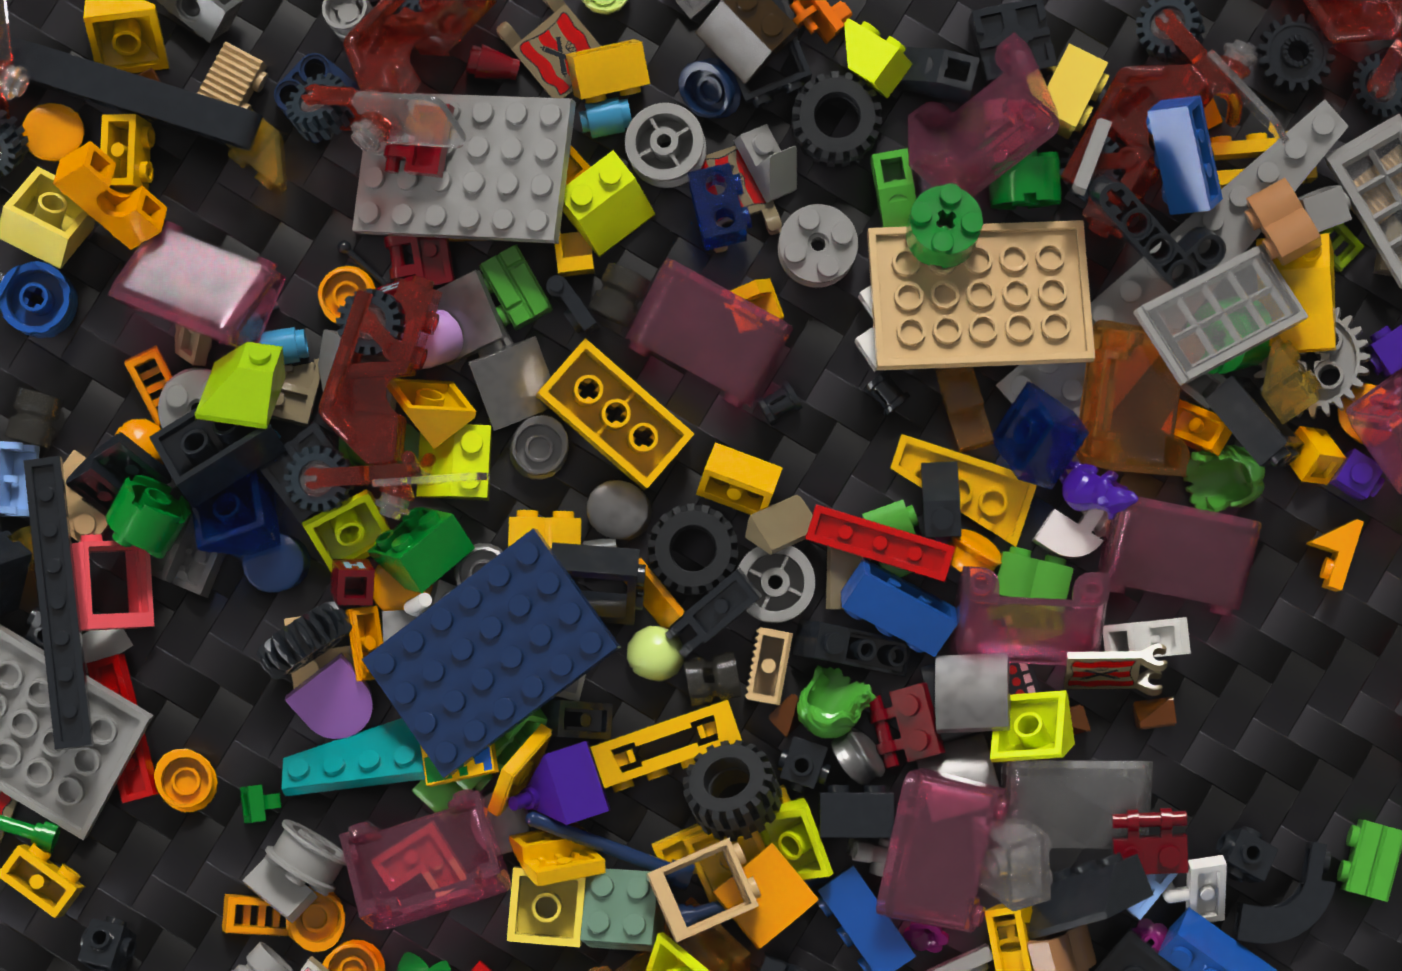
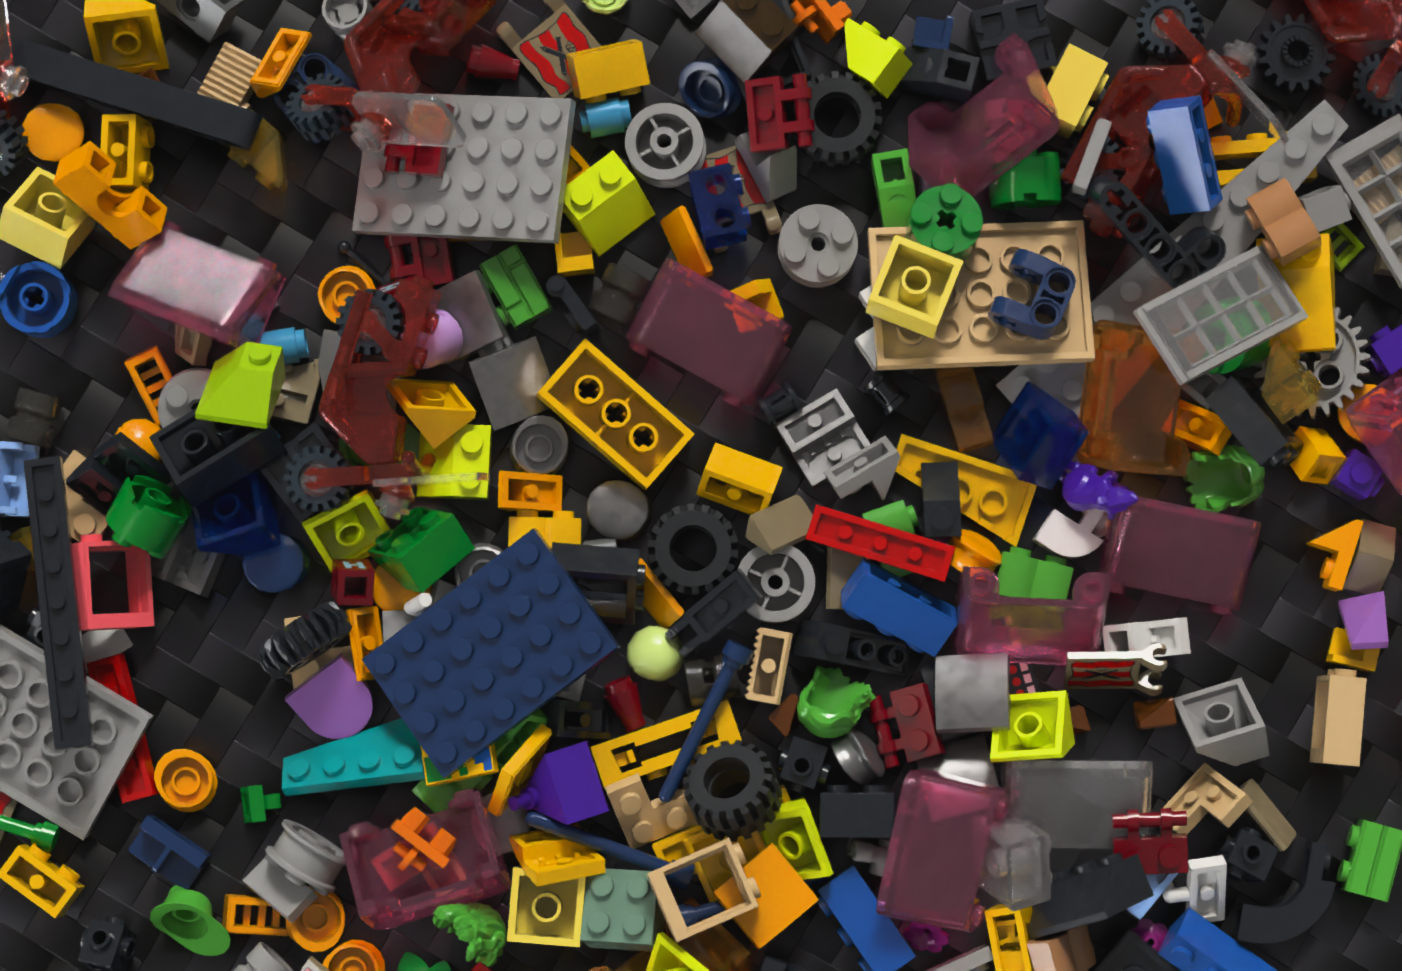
none -> dark blue panel [129,814,212,890]
none -> bright green piece [150,885,231,956]
none -> light orange slope [249,28,312,98]
none -> orange hips [390,807,457,872]
none -> bright green hair [432,902,507,967]
none -> light orange slope [498,471,563,512]
none -> dark red cone [603,675,646,732]
none -> tan plate [605,773,697,849]
none -> dark blue piece [659,639,754,803]
none -> light orange slope [661,205,713,284]
none -> dark red plate [745,73,815,154]
none -> flat silver slope [775,388,870,491]
none -> light grey slope [824,436,901,500]
none -> light yellow brick [865,235,963,339]
none -> dark blue panel [911,15,954,50]
none -> dark blue piece [988,249,1076,340]
none -> tan plate [1163,763,1253,835]
none -> light grey slope [1173,677,1270,766]
none -> dark tan slope [1239,778,1296,851]
none -> tan window [1310,668,1367,766]
none -> yellow panel [1326,627,1380,672]
none -> medium lavender slope [1338,591,1389,650]
none -> dark tan slope [1343,518,1396,595]

